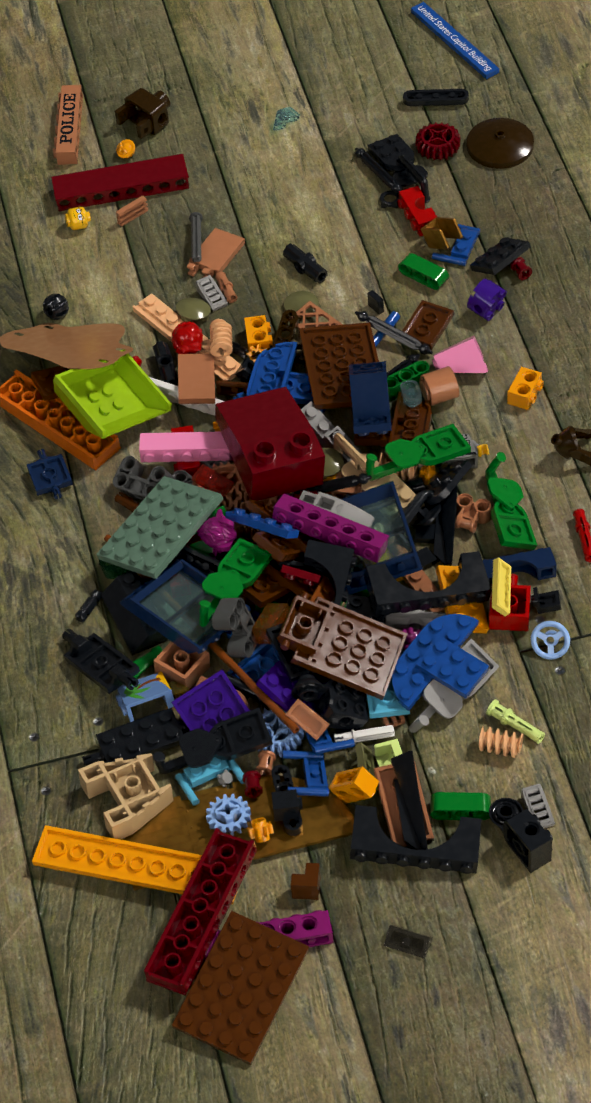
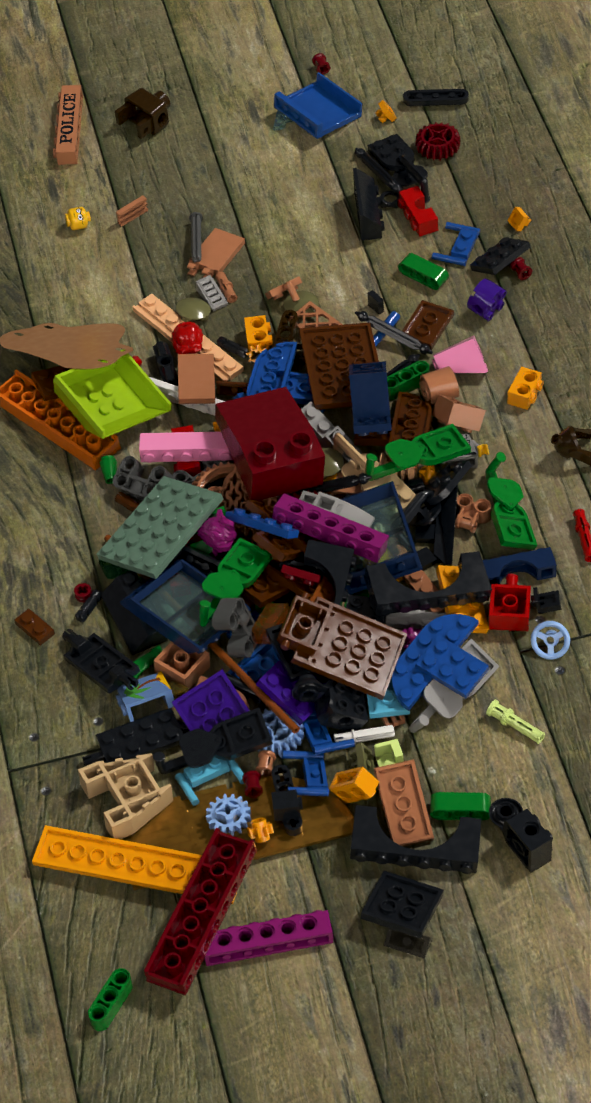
dark blue plate [27,449,73,499] -> none
black piece [43,293,69,320] -> none
dark red tile [51,154,189,211] -> none
light orange hat [116,139,135,159] -> none
reddish brown plate [172,910,309,1065] -> none
clear red plate [192,464,234,499] -> none
light nougat piece [210,318,233,357] -> none
light grey piece [217,769,233,787] -> none
black bracket [235,357,254,383] -> none
black piece [283,243,328,283] -> none
nougat tile [285,698,330,740] -> none
reddish brown piece [291,863,321,900] -> none
black wedge [391,751,428,850] -> none
clear light blue plate [400,380,422,407] -> none
blue tile [411,2,499,79] -> none
pearl gold piece [421,217,463,250] -> none
dark brown dish [467,118,534,169] -> none
light nougat piece [479,726,524,758] -> none
light yellow plate [492,557,511,616] -> none
light grey slope [521,784,555,828] -> none
none -> reddish brown plate [14,609,55,646]
none -> dark red bush [74,583,92,603]
none -> green beam [88,968,133,1031]
none -> green cone [99,455,118,484]
none -> nougat plate [265,276,302,302]
none -> blue panel [274,72,362,139]
none -> dark red bush [312,53,331,75]
none -> black slope [353,168,385,241]
none -> black plate [360,871,444,938]
none -> light orange tile [375,100,397,123]
none -> nougat brick [432,394,486,433]
none -> light orange tile [507,207,531,231]

